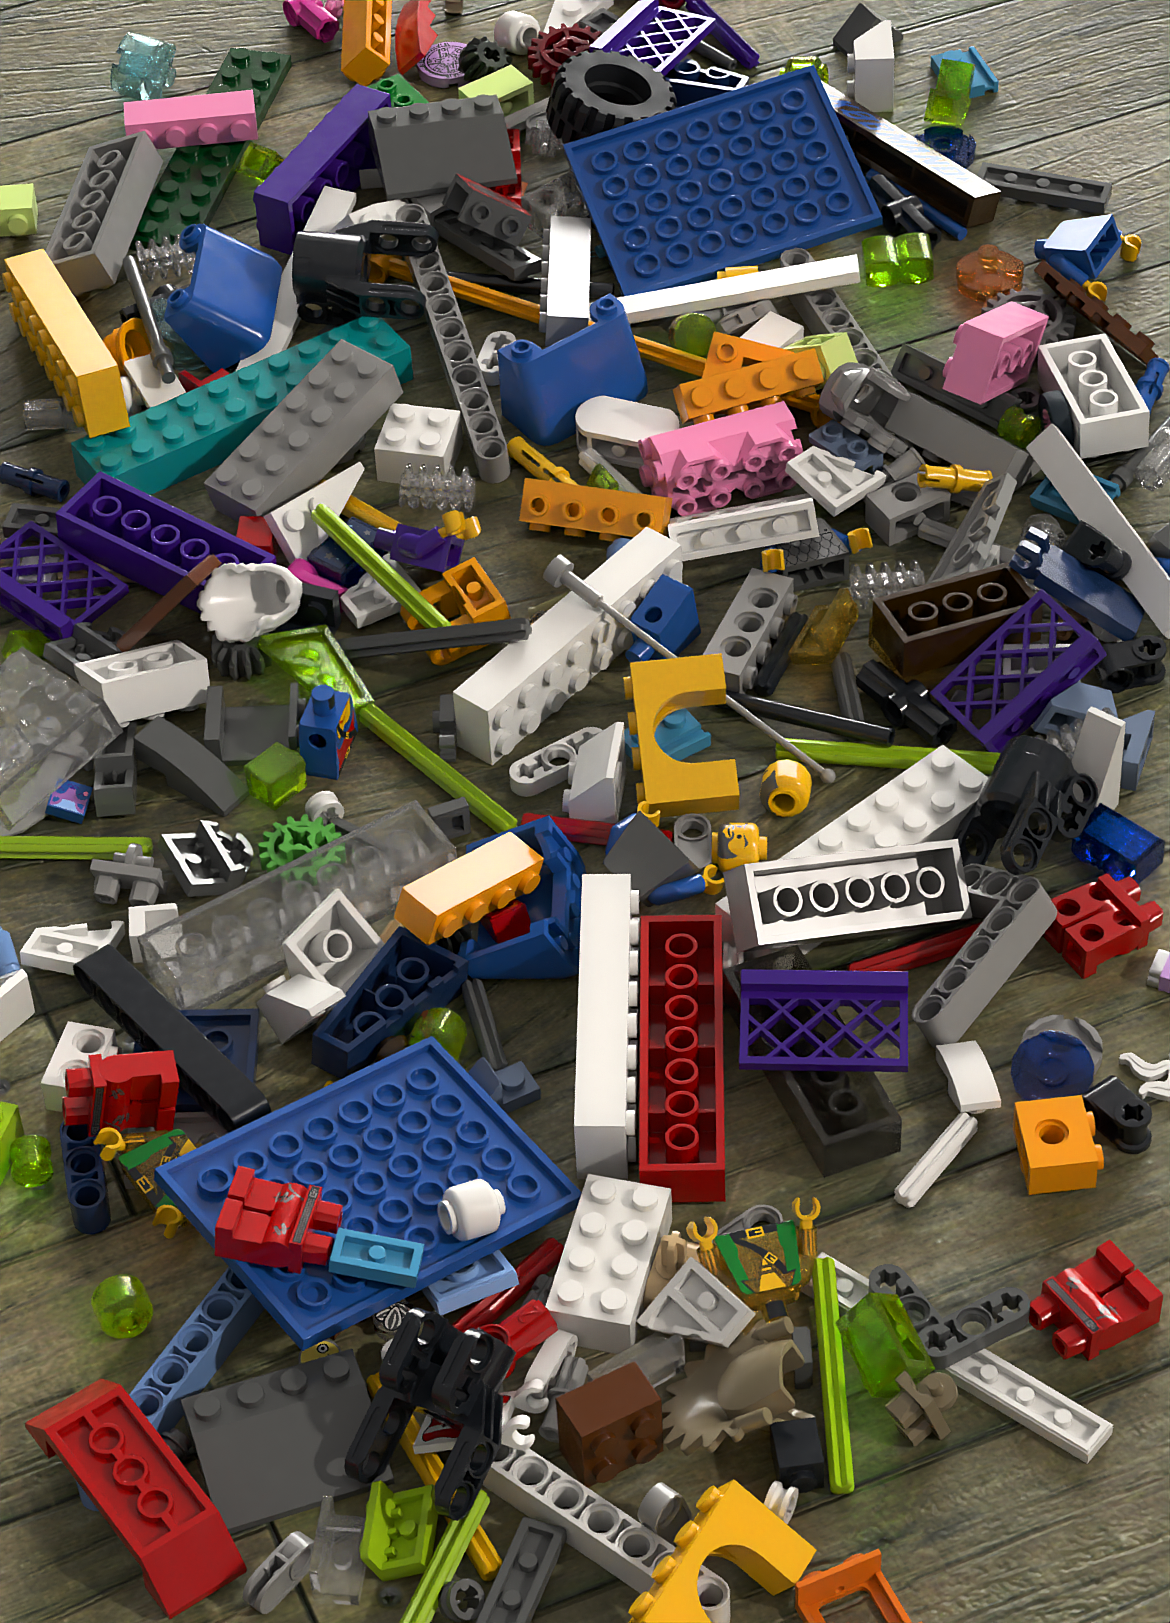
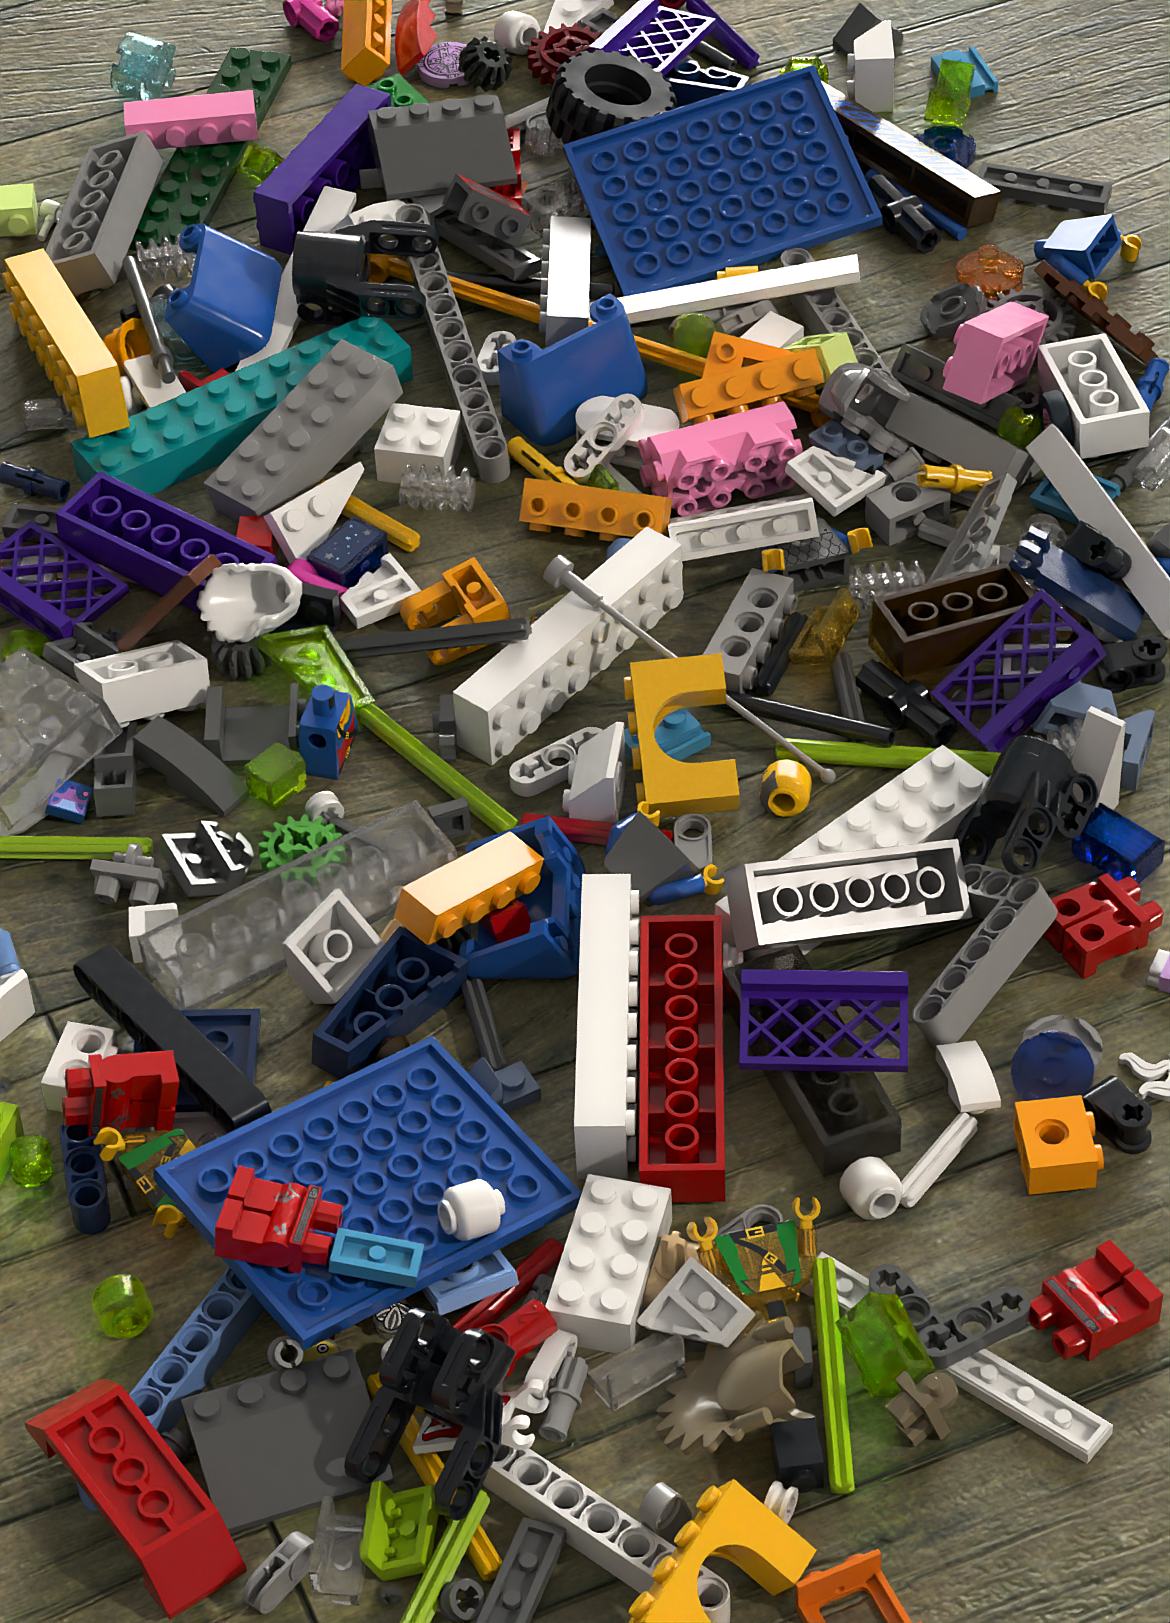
white wing [20,920,125,975] -> none
white slope [256,974,346,1044] -> none
lime axle [311,504,451,629] -> none
dark purple torso [374,510,481,572] -> none
clear neon green head [409,1007,467,1060] -> none
yellowish green brick [458,65,534,117] -> none
reddish brown brick [556,1361,664,1488] -> none
blue torso [625,574,701,662] -> none
yellow head [712,822,767,873] -> none
red axle [847,921,983,972] -> none
clear neon green brick [861,232,934,287] -> none
none -> white hand [37,199,62,241]
none -> light grey pin [266,1336,304,1370]
none -> white beam [564,394,645,484]
none -> white head [839,1156,903,1220]
none -> dark grey tile [920,283,988,338]

